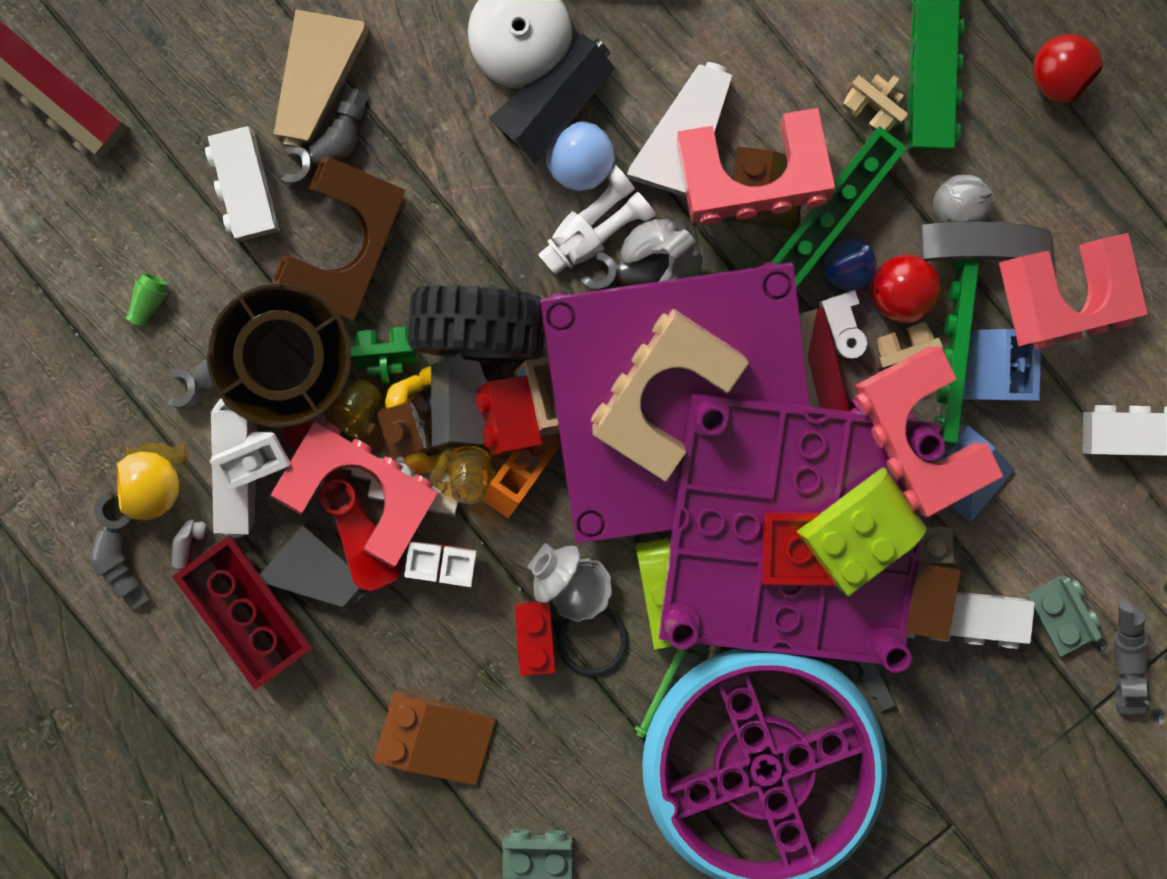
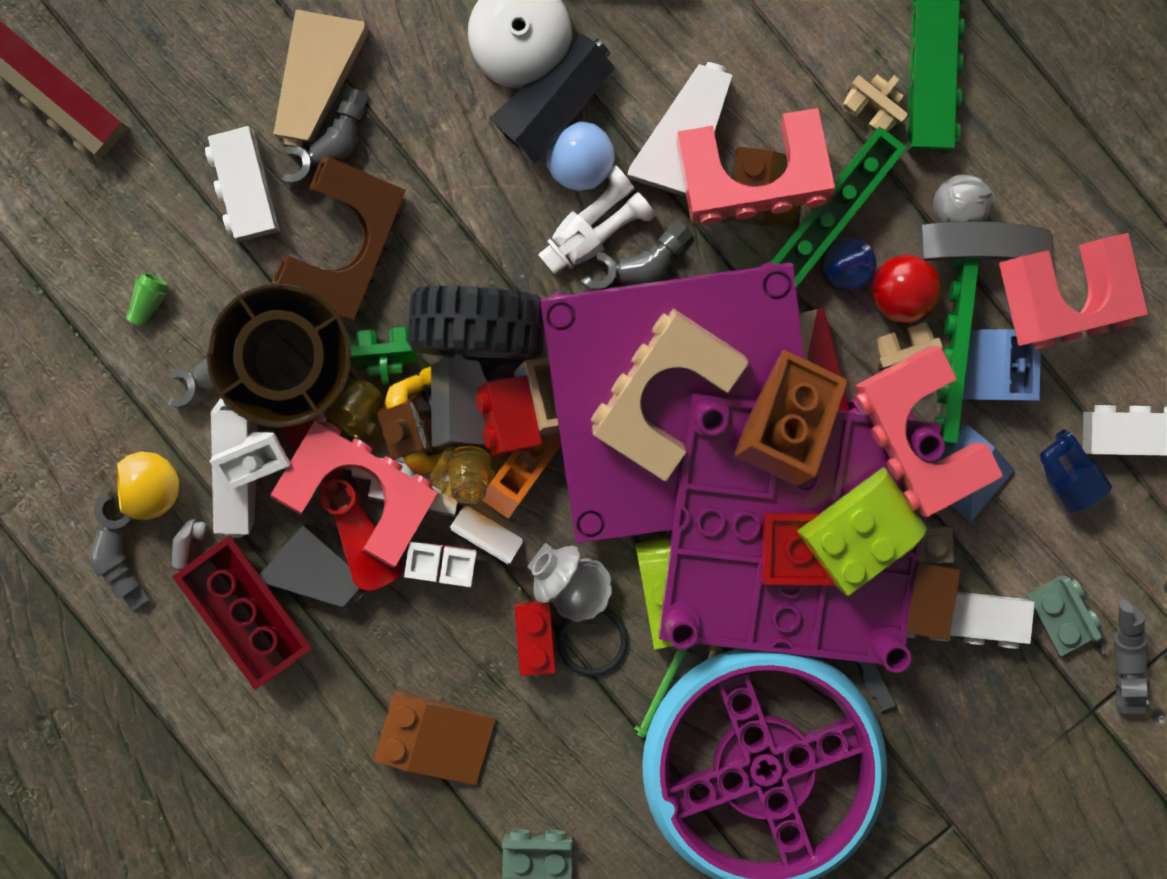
clear yellow piece [125,443,185,462] -> none
light grey animal [621,219,703,282] -> none
white leg [818,290,867,358] -> none
red helmet [1032,33,1104,104] -> none
none -> white slope [450,506,523,564]
none -> dark orange slope [734,350,848,486]
none -> clear blue piece [1040,429,1112,514]

